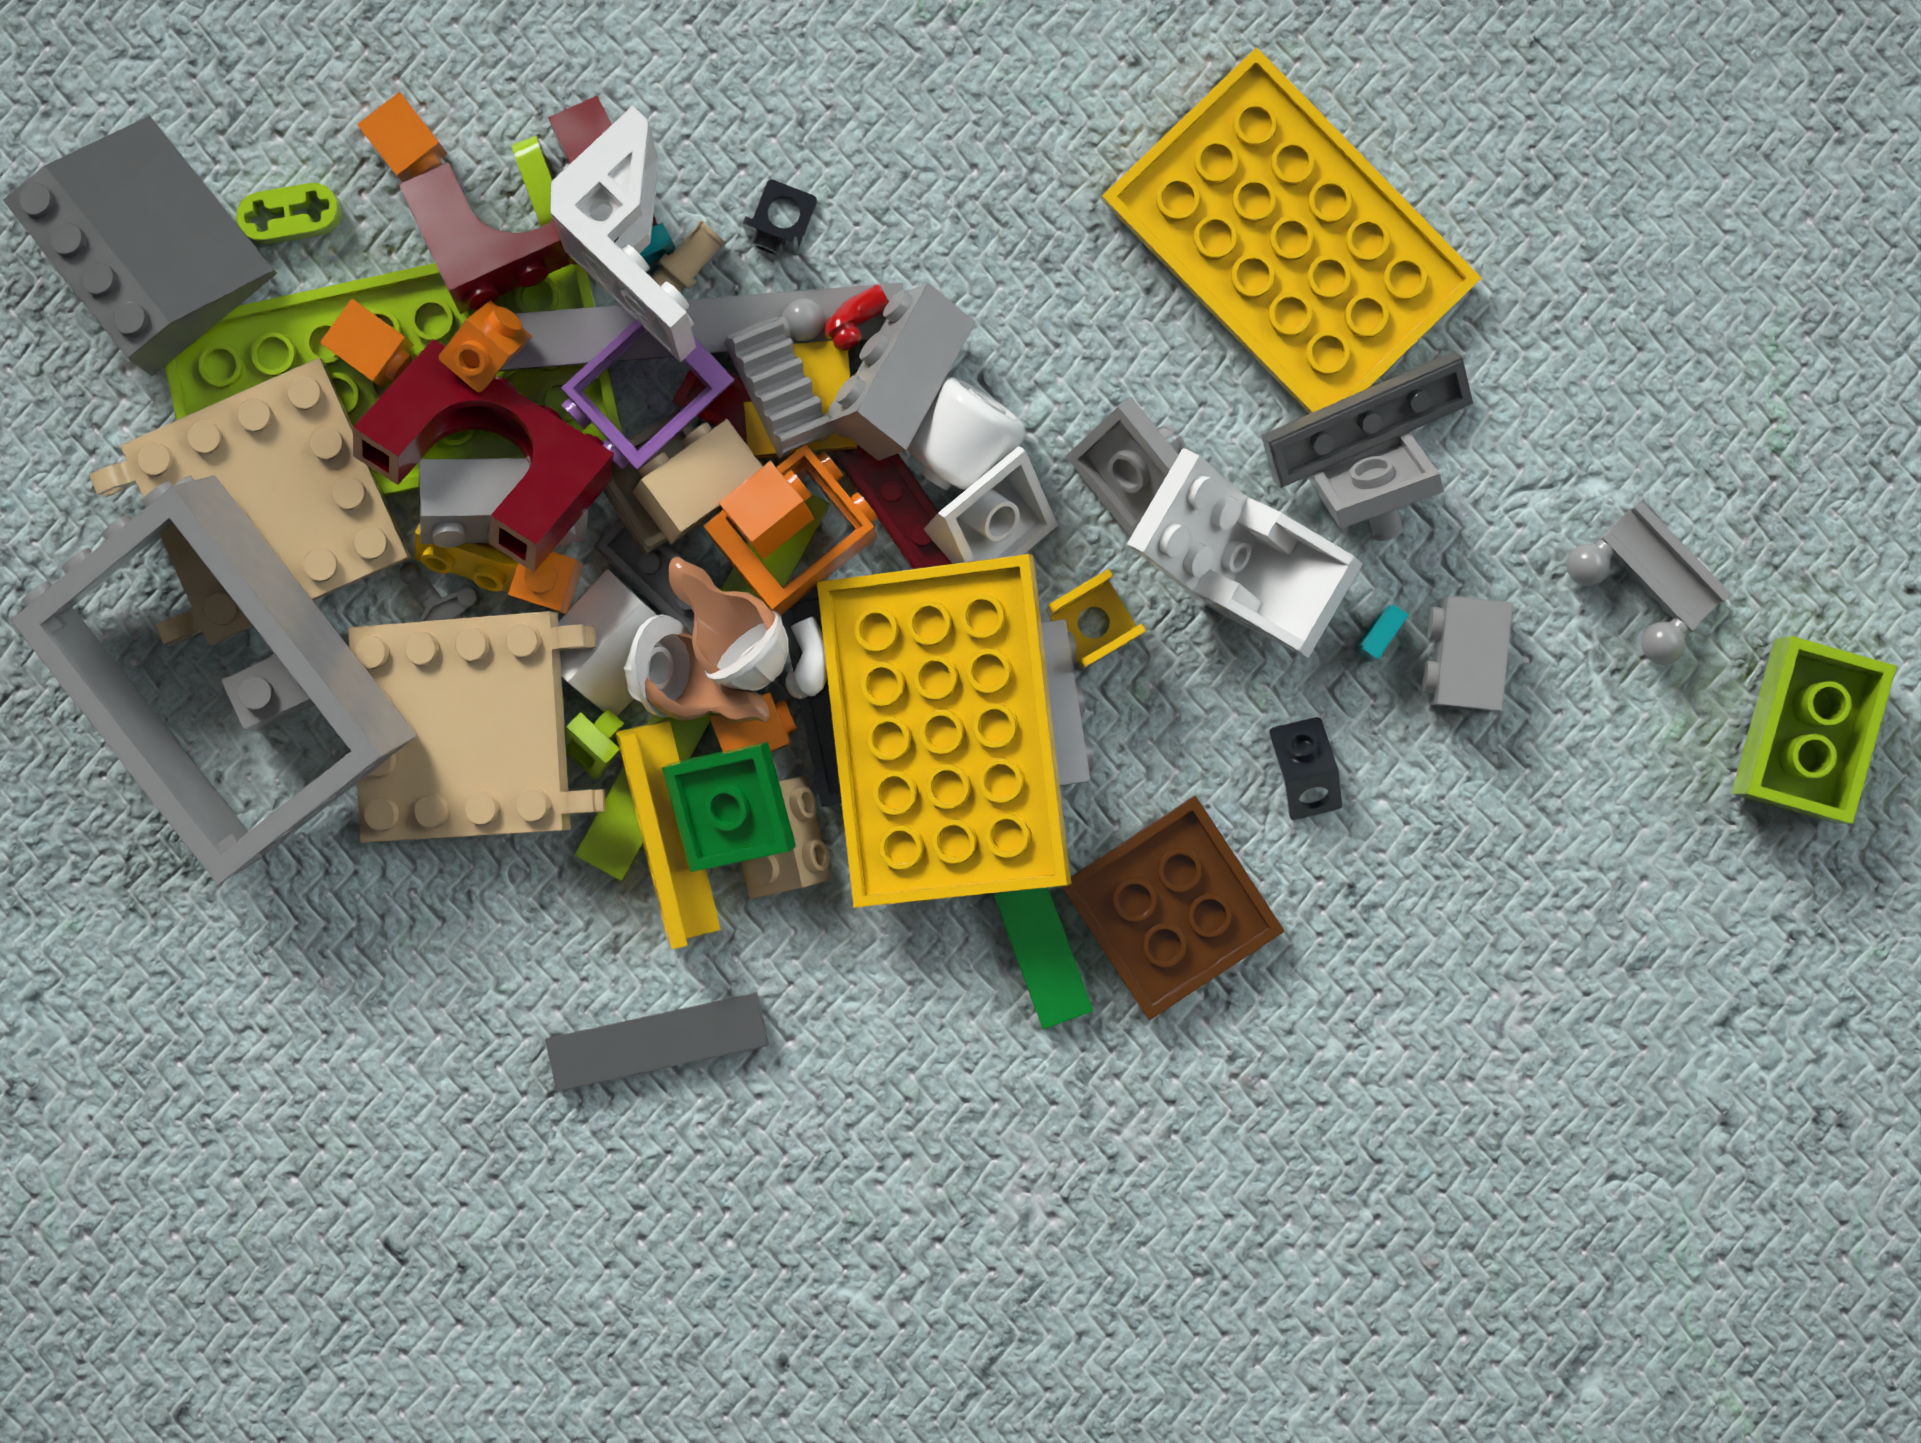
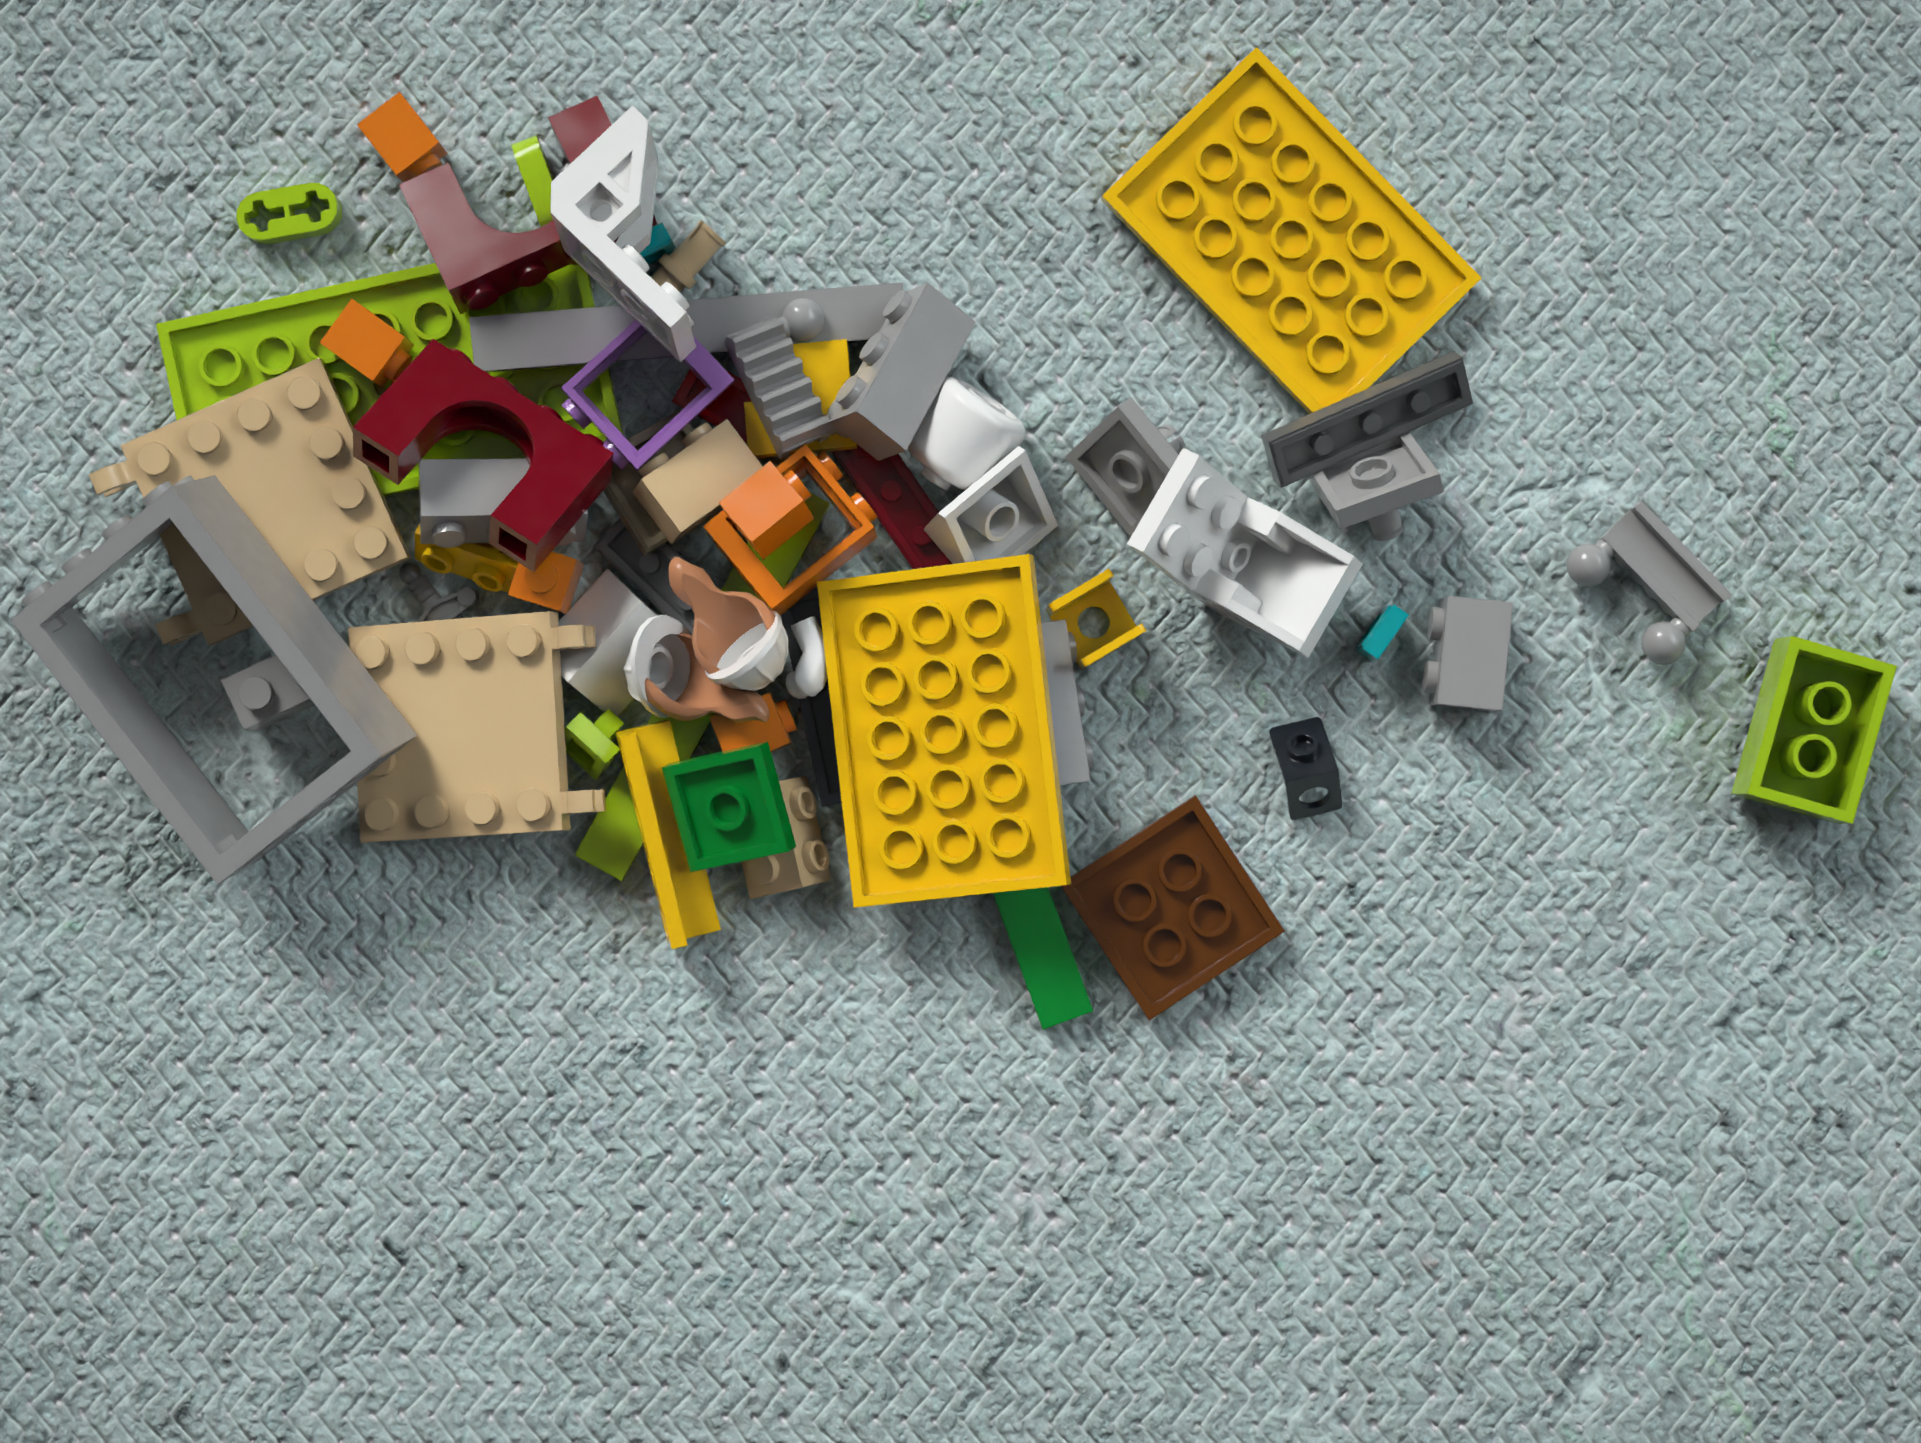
dark grey slope [3,116,277,376] -> none
orange bracket [439,300,533,392] -> none
dark grey tile [545,992,769,1092] -> none
black bracket [742,179,817,256] -> none
red arm [824,284,889,351] -> none

